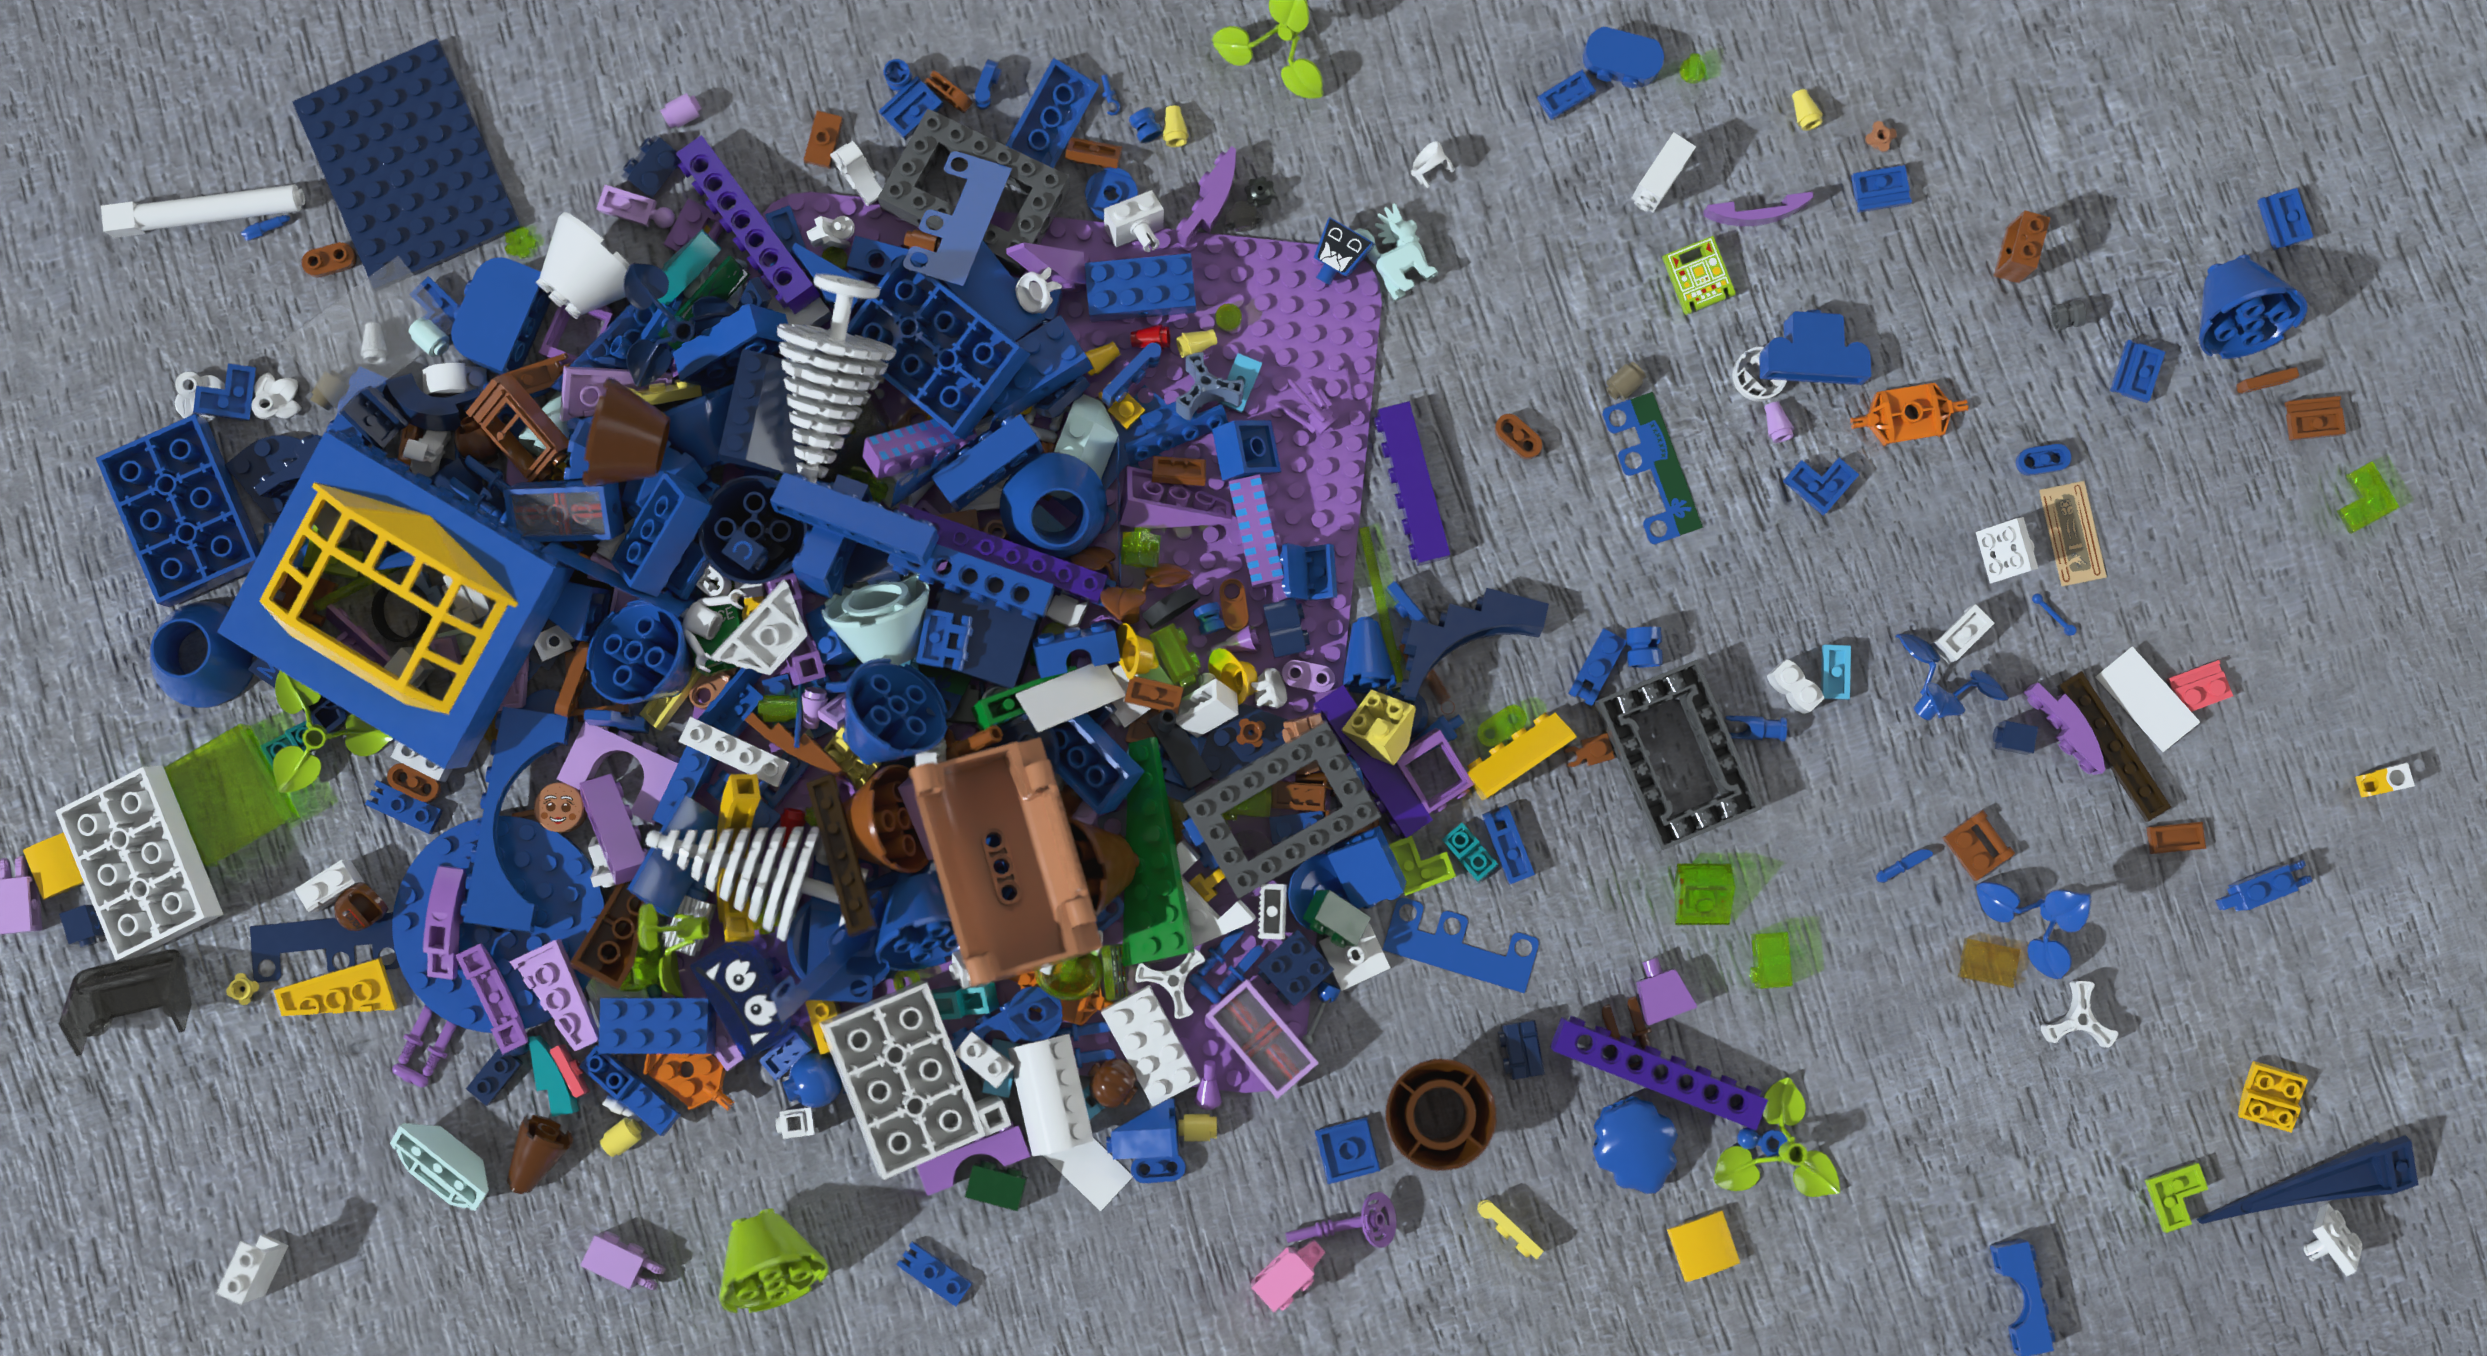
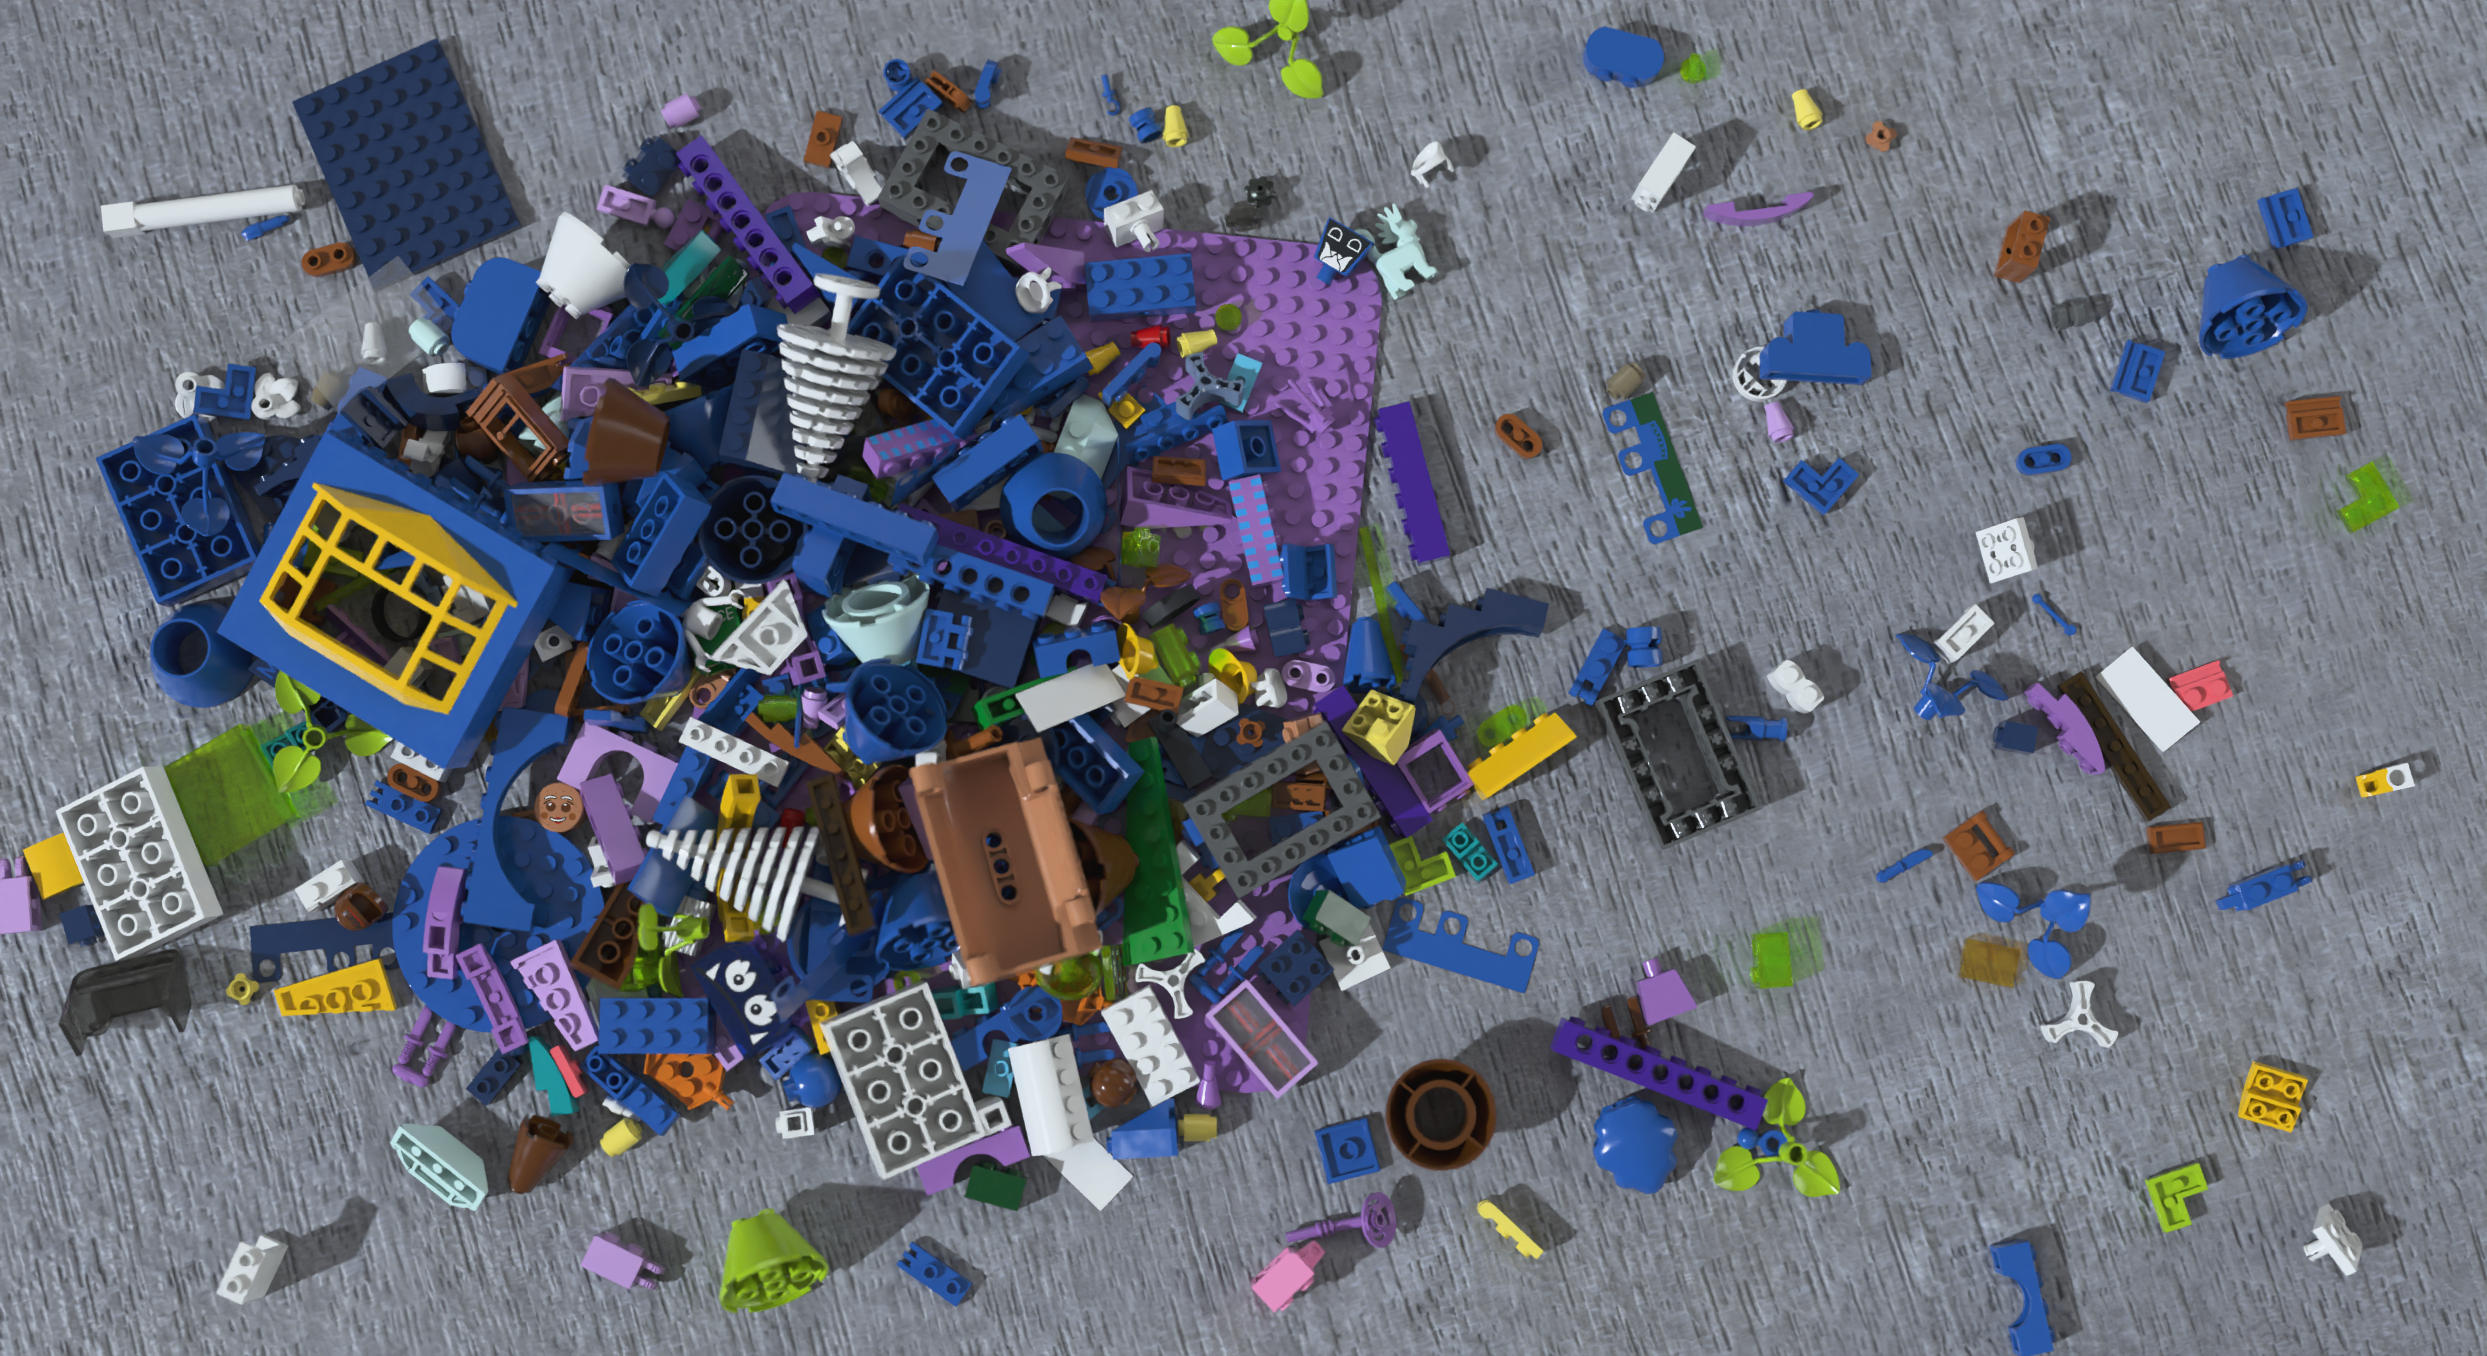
clear neon green plant [504,226,537,259] -> none
dark blue brick [722,529,769,574] -> none
white plate [955,1032,1015,1088] -> none
blue slope [1005,58,1099,168] -> none
blue plate [1131,1155,1186,1183] -> none
medium lavender slope [1176,146,1236,247] -> none
white brick [1257,884,1287,939] -> none
hinge [1302,981,1341,1045] -> none
dark blue brick [1498,1020,1545,1080] -> none
blue plate [1537,69,1596,120] -> none
dark orange plate [1564,733,1615,767] -> none
lime container [1662,236,1736,315] -> none
yellow slope [1667,1210,1740,1282] -> none
clear neon green slope [1674,863,1735,925] -> none
medium azure plate [1821,645,1851,700] -> none
orange plate [1850,383,1968,446] -> none
blue plate [1851,165,1912,213] -> none
sticker [2039,481,2107,587] -> none
dark blue plate [2196,1135,2419,1224] -> none
dark orange tile [2236,367,2299,394] -> none
none -> blue plant [133,432,265,537]
none -> dark orange plate [878,387,915,421]

